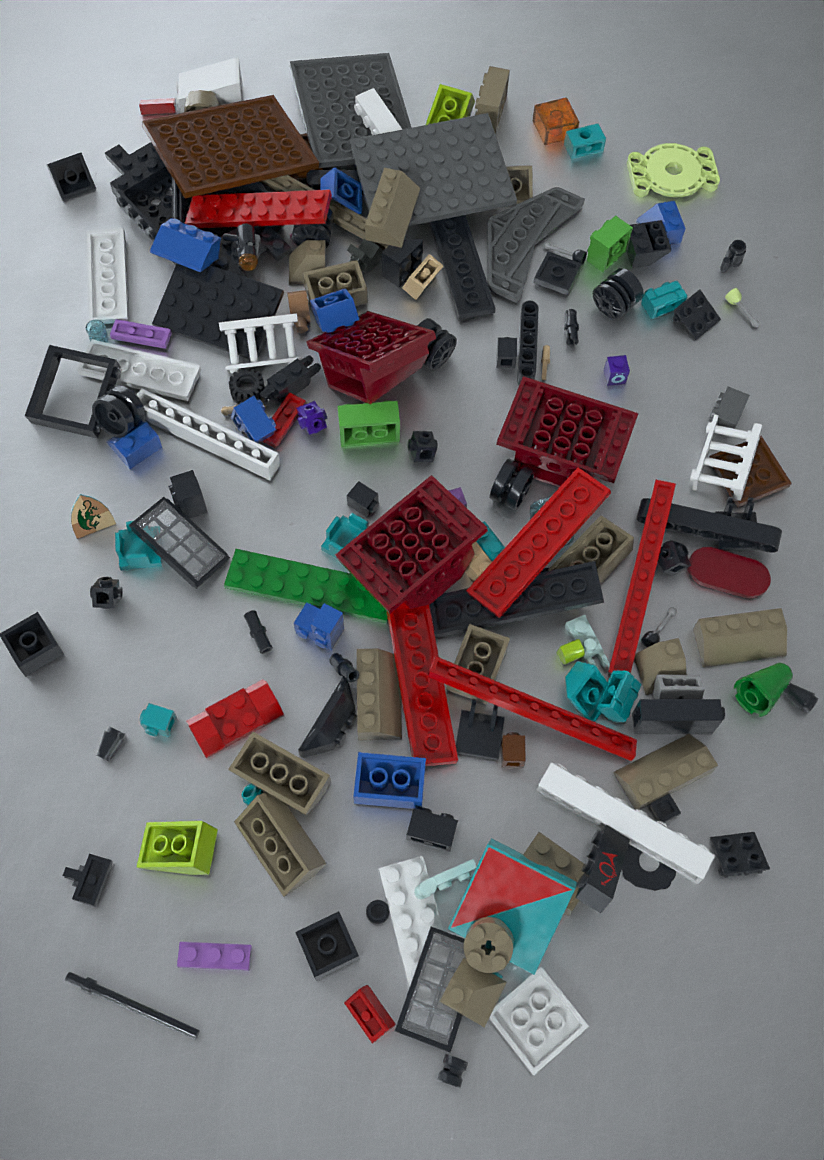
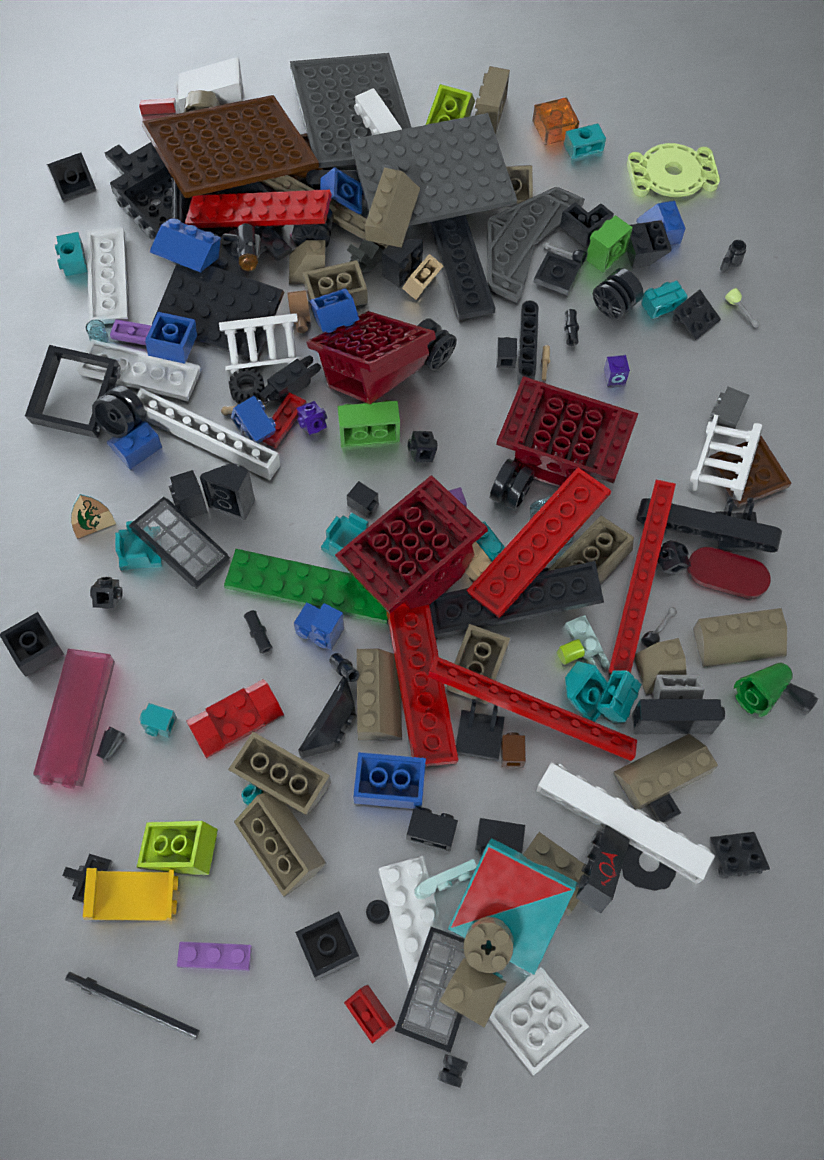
none -> clear pink brick [33,649,115,789]
none -> teal brick [54,232,88,277]
none -> yellow panel [83,868,178,921]
none -> blue brick [145,312,197,364]
none -> black slope [200,463,255,520]
none -> black brick [475,818,525,855]
none -> black brick [560,202,614,248]

